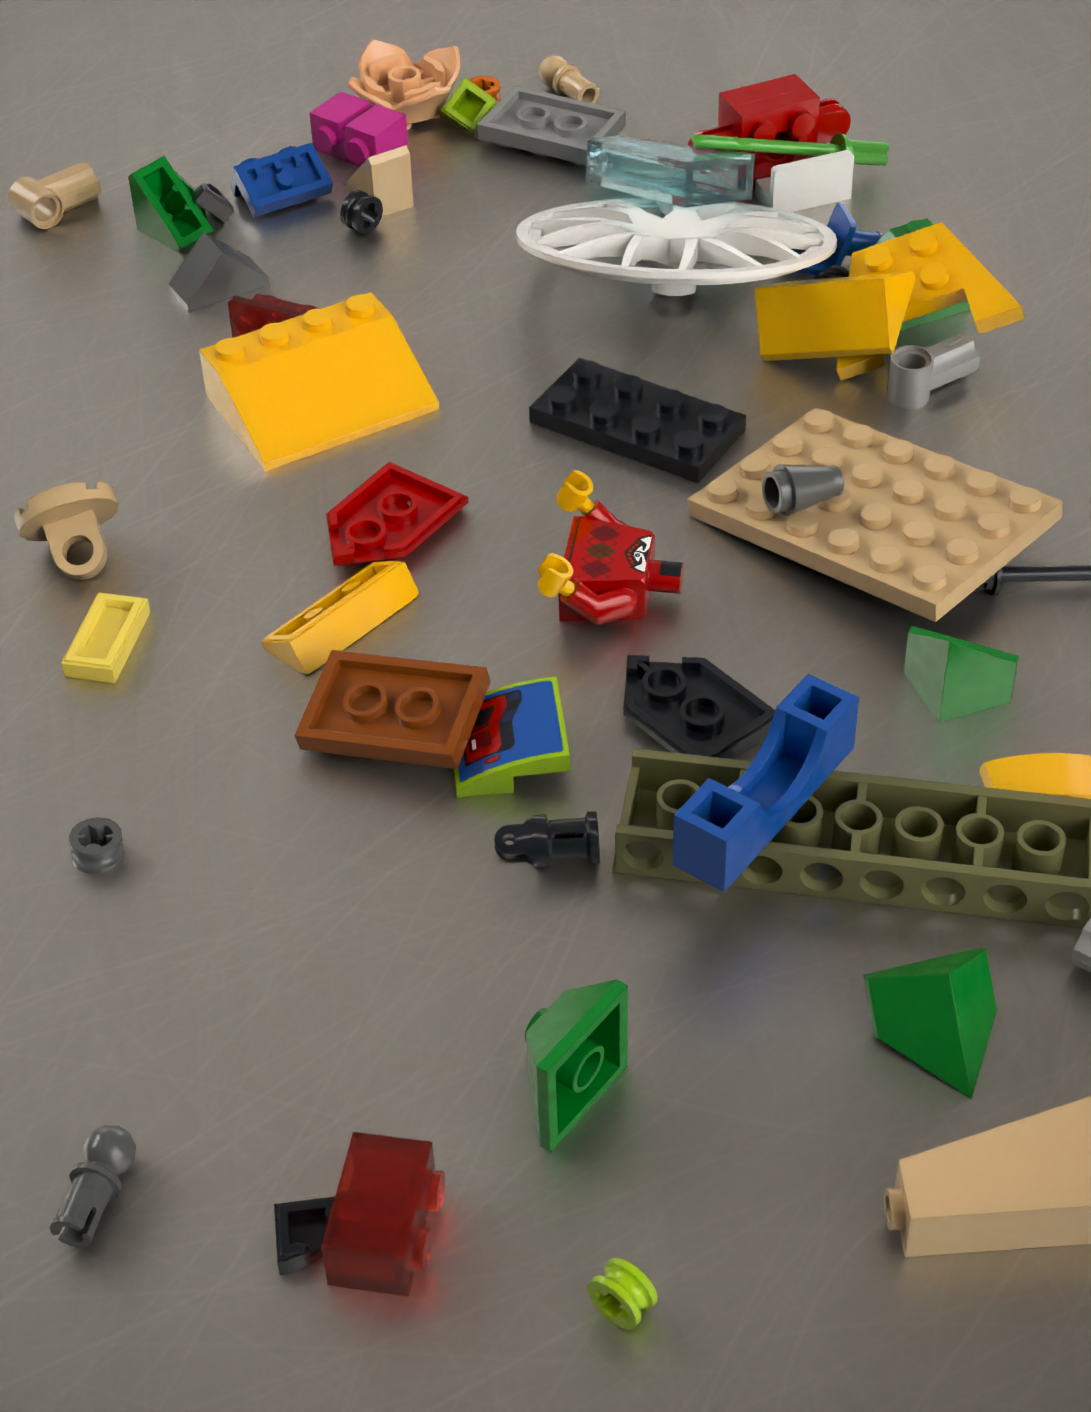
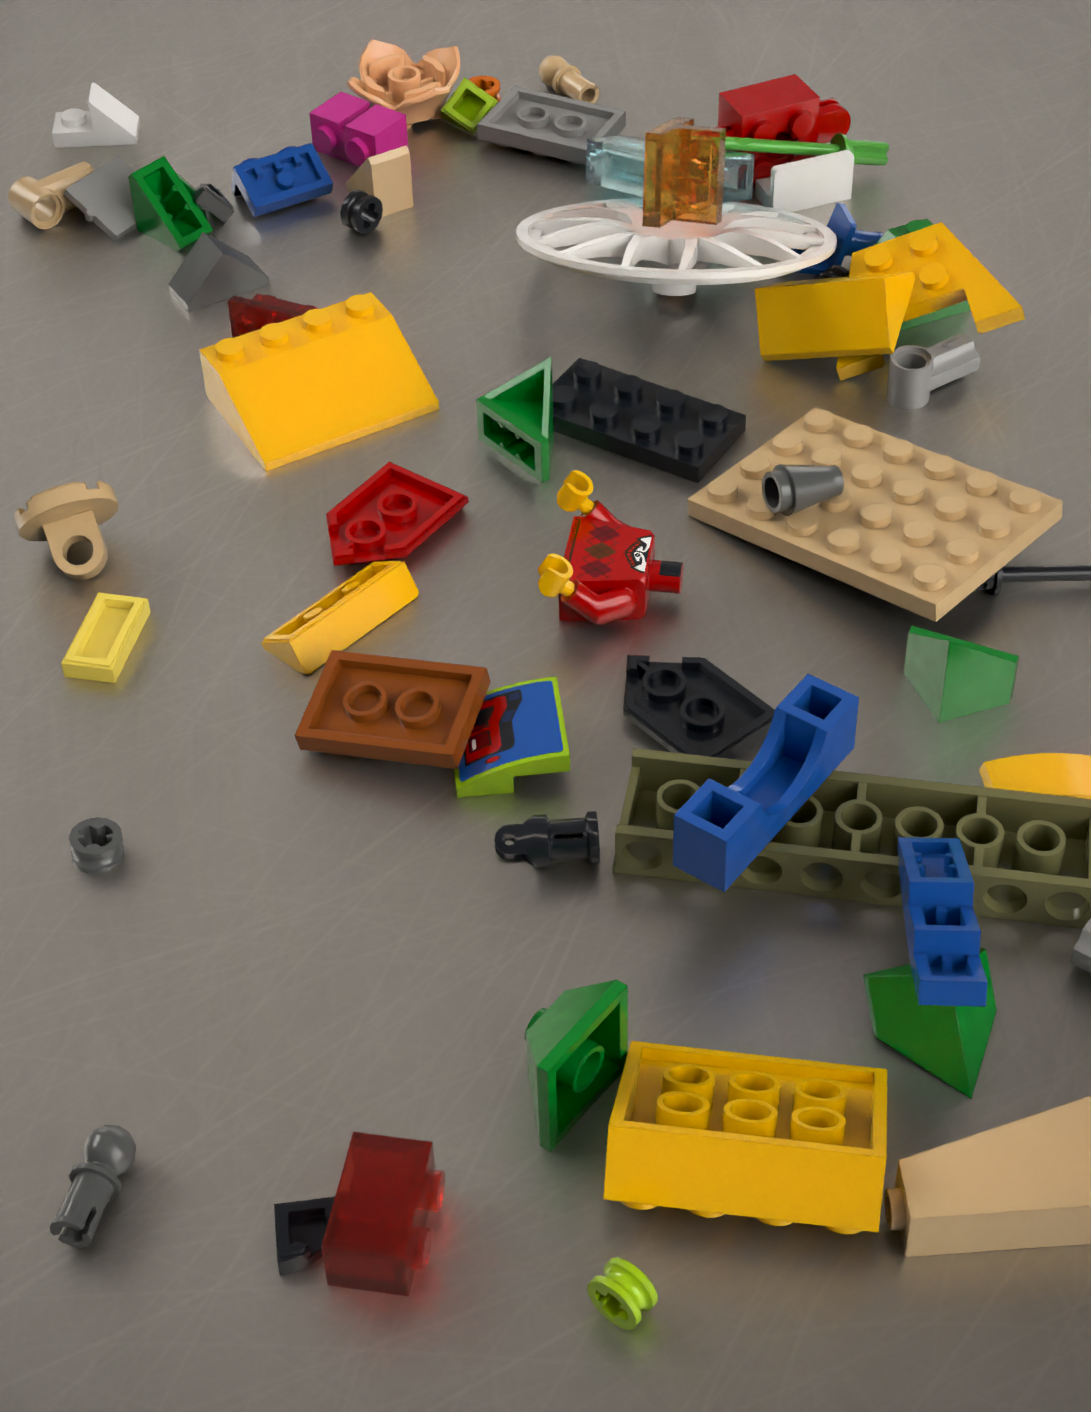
none -> white slope [52,83,140,148]
none -> light grey piece [64,156,137,241]
none -> green slope [476,356,554,483]
none -> yellow slope [603,1041,887,1234]
none -> clear orange bracket [642,117,726,228]
none -> blue slope [897,837,988,1007]

